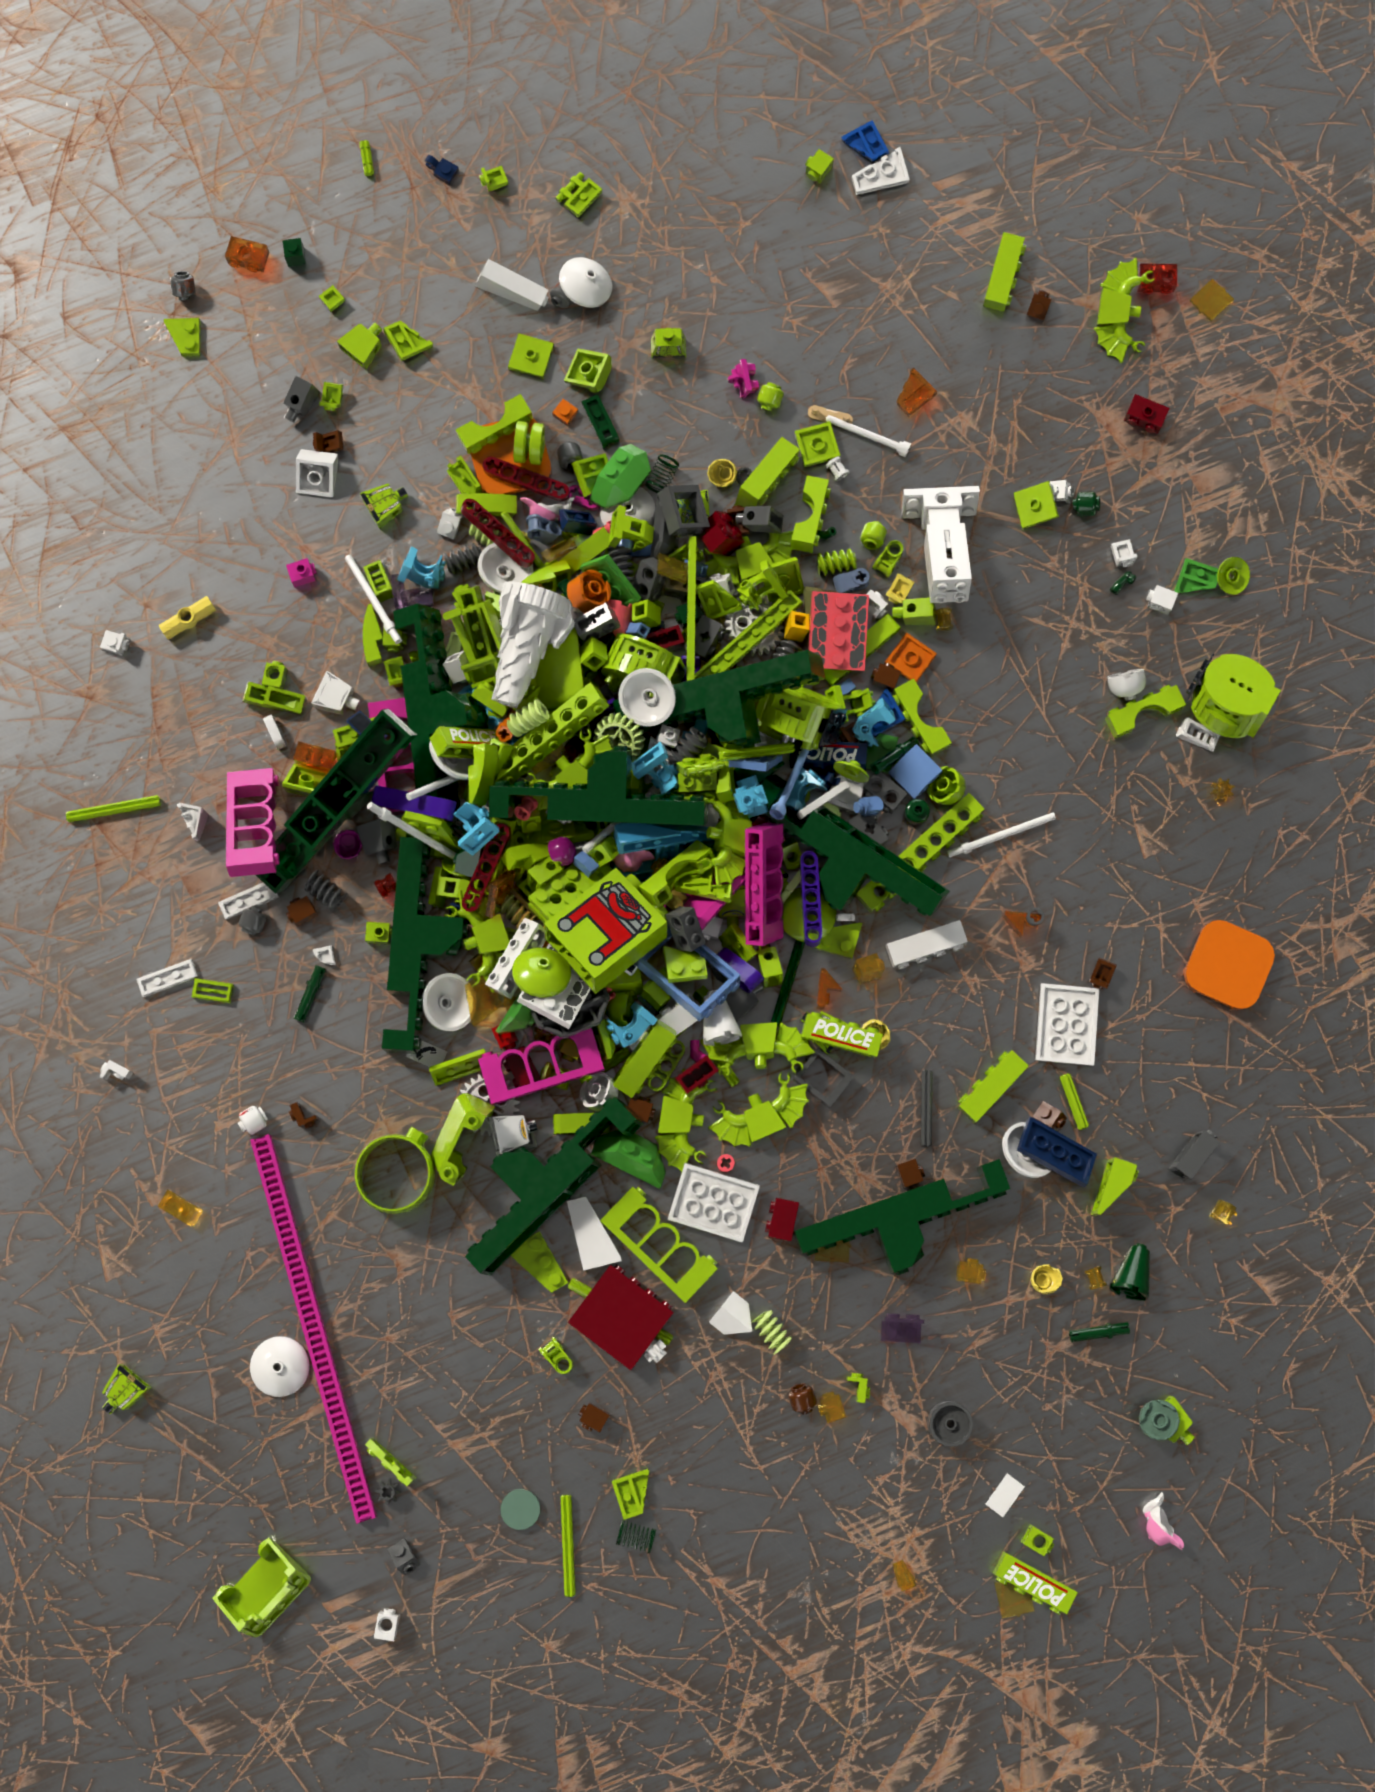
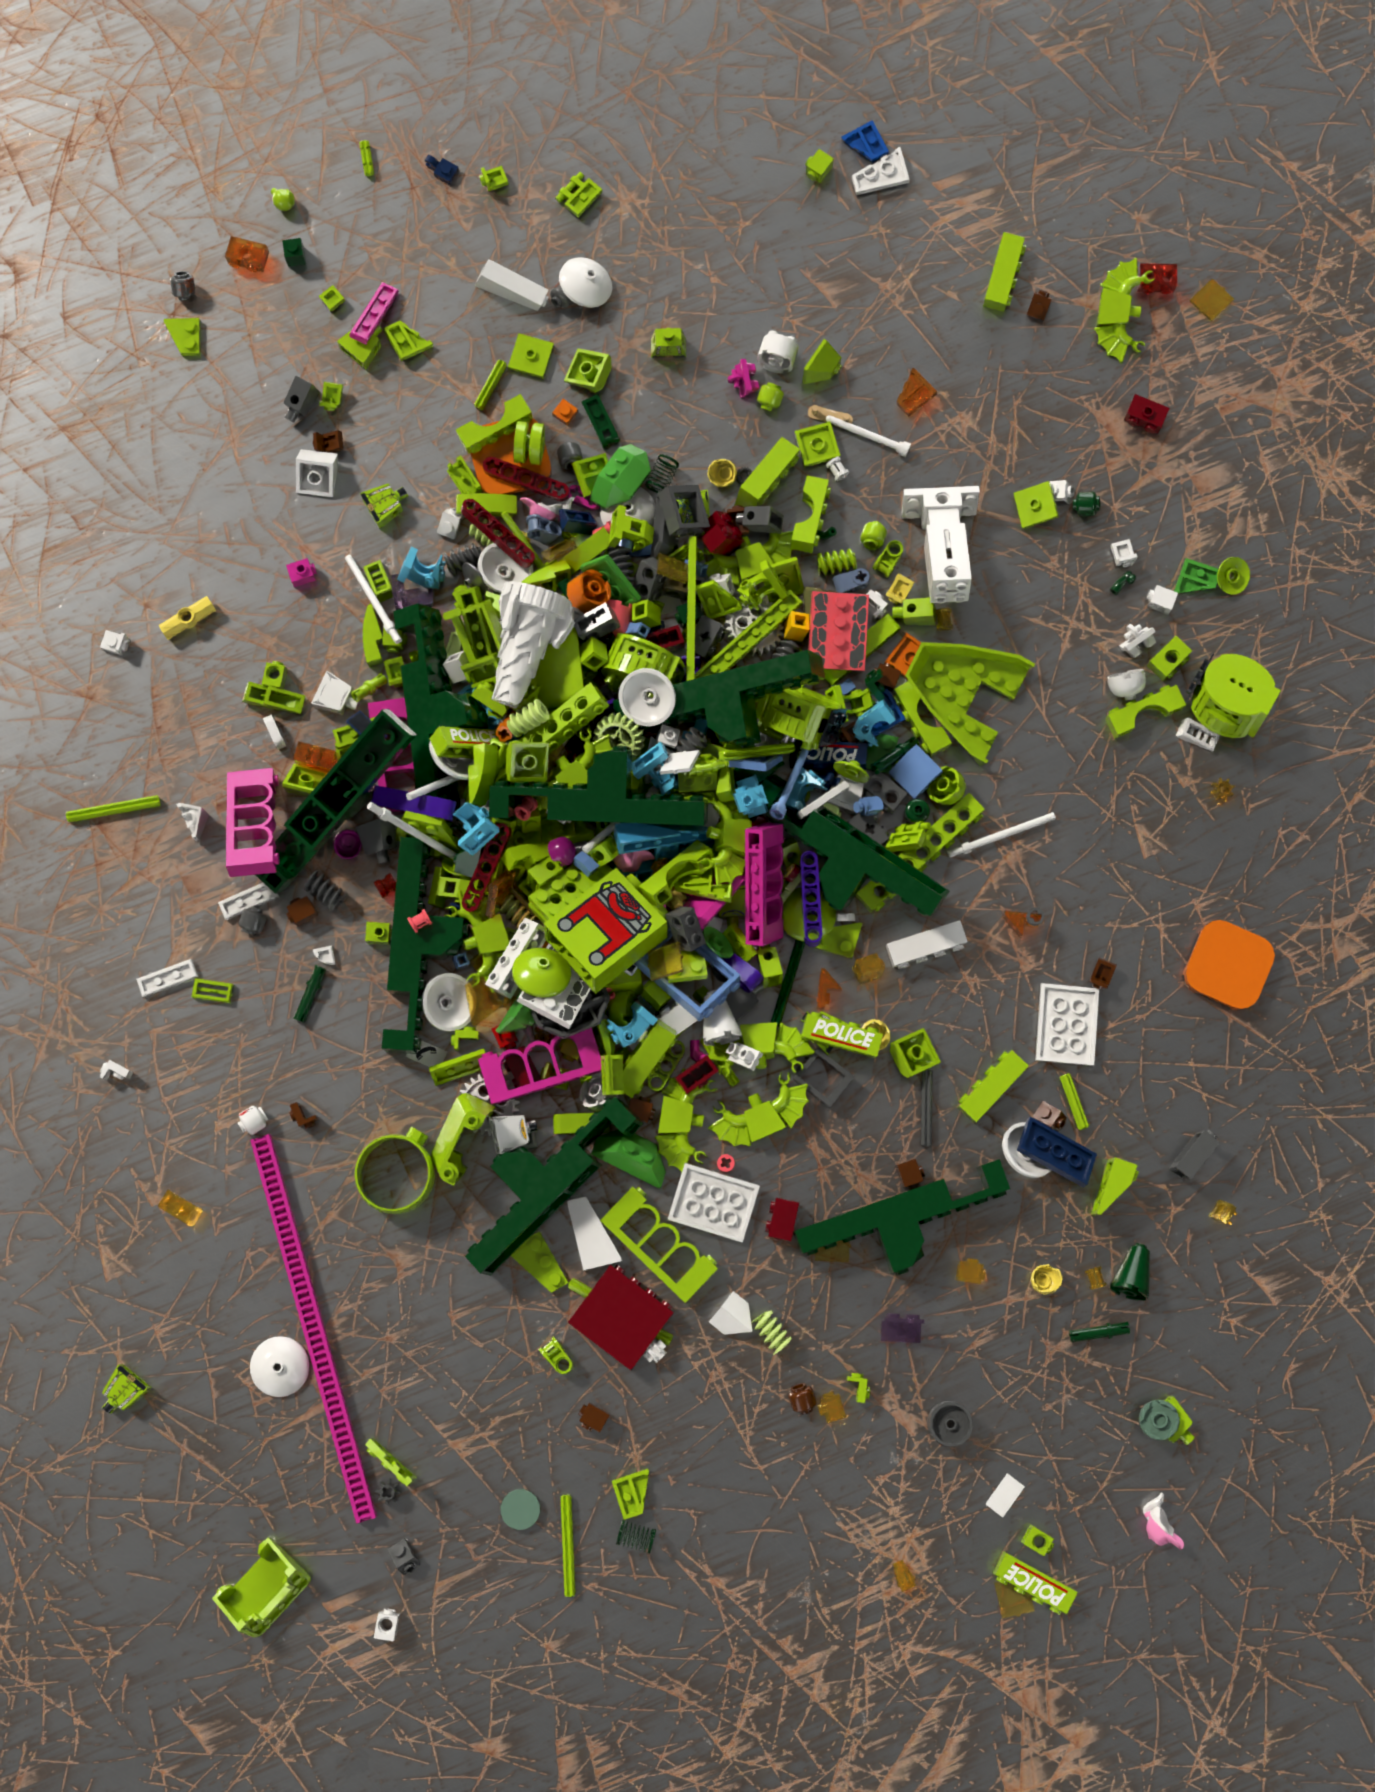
none -> lime piece [271,188,295,211]
none -> dark pink tile [349,282,399,345]
none -> lime pin [351,673,388,702]
none -> coral bush [407,909,432,933]
none -> lime bracket [451,1027,480,1051]
none -> medium blue piece [452,952,470,971]
none -> flat silver dish [462,562,488,596]
none -> lime axle [474,359,507,410]
none -> lime slope [506,740,549,782]
none -> lime hinge [601,1055,625,1095]
none -> clear yellow piece [648,942,683,981]
none -> white piece [660,750,700,775]
none -> bright green dish [702,927,733,959]
none -> white hips [726,1042,763,1071]
none -> white brick [757,331,799,373]
none -> dark red tile [783,863,800,882]
none -> lime slope [802,339,842,384]
none -> dark green bracket [865,669,885,702]
none -> lime plate [886,821,931,852]
none -> lime slope [890,1028,941,1078]
none -> lime piece [905,642,1035,766]
none -> white hips [1119,624,1156,658]
none -> lime brick [1147,636,1192,681]

